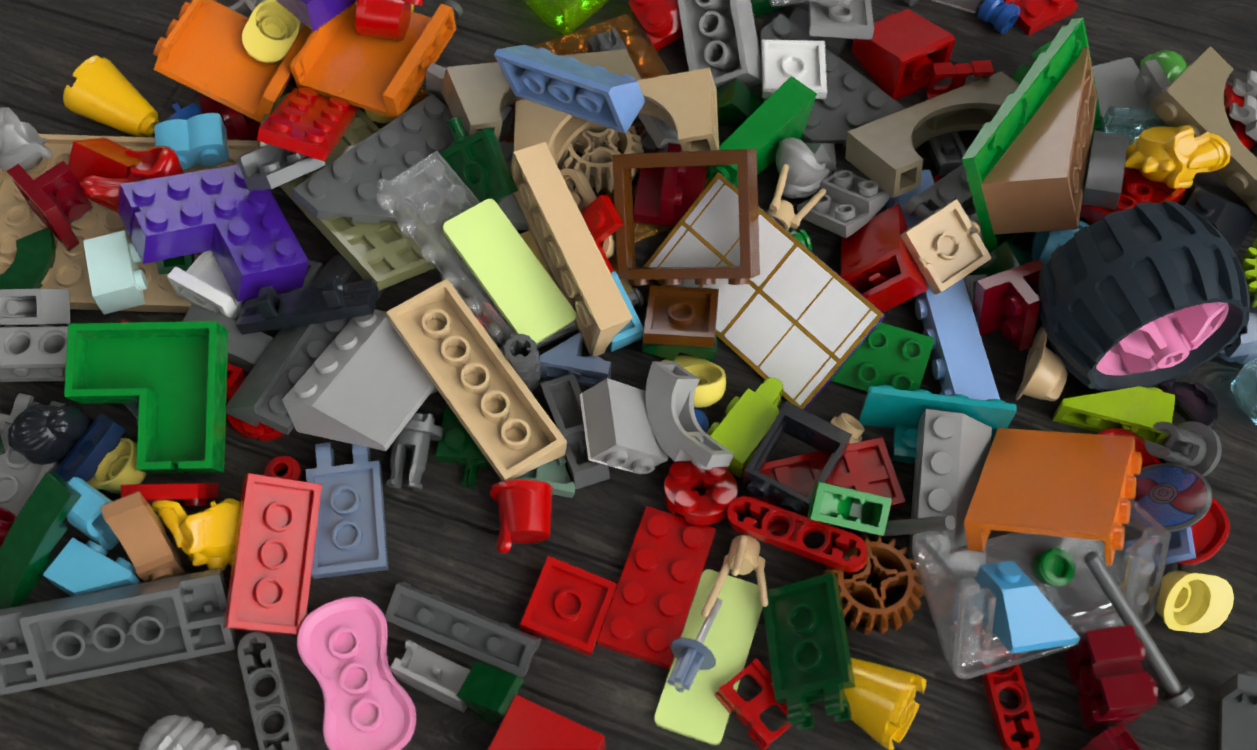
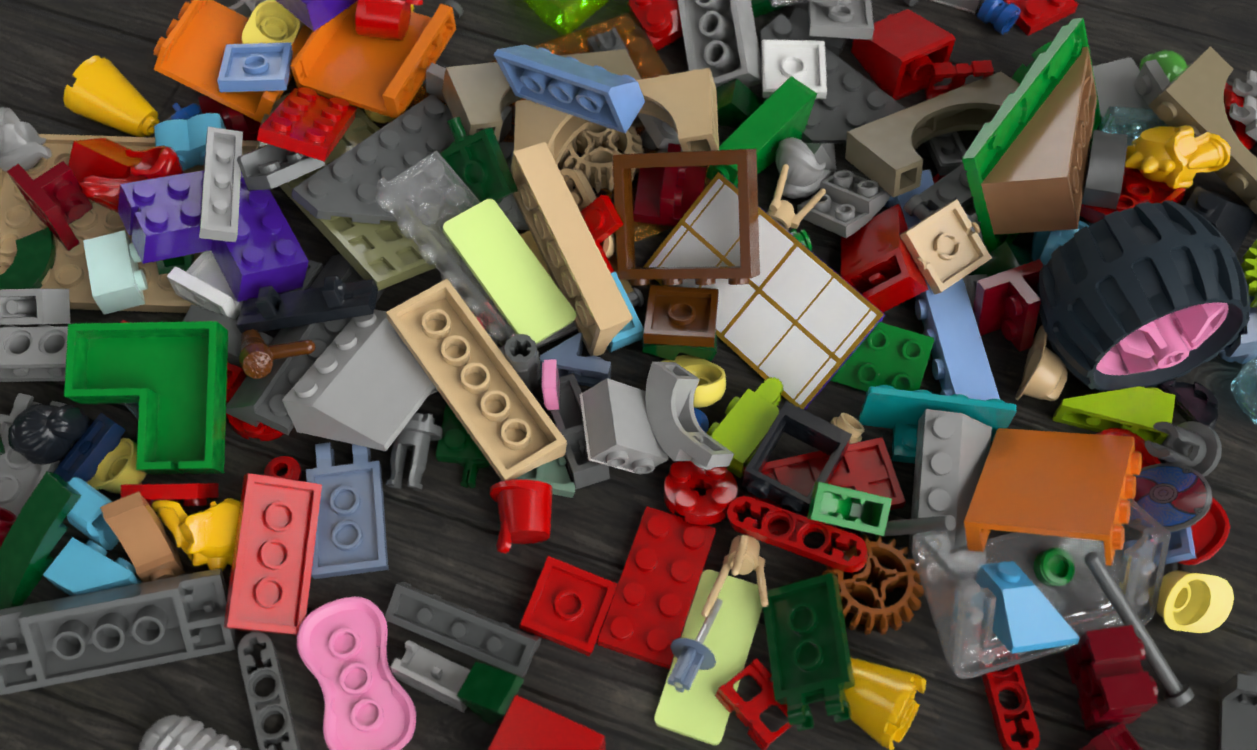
none -> light grey plate [199,127,243,242]
none -> medium blue tile [217,43,293,92]
none -> reddish brown piece [239,329,316,379]
none -> bright pink tile [542,359,560,410]

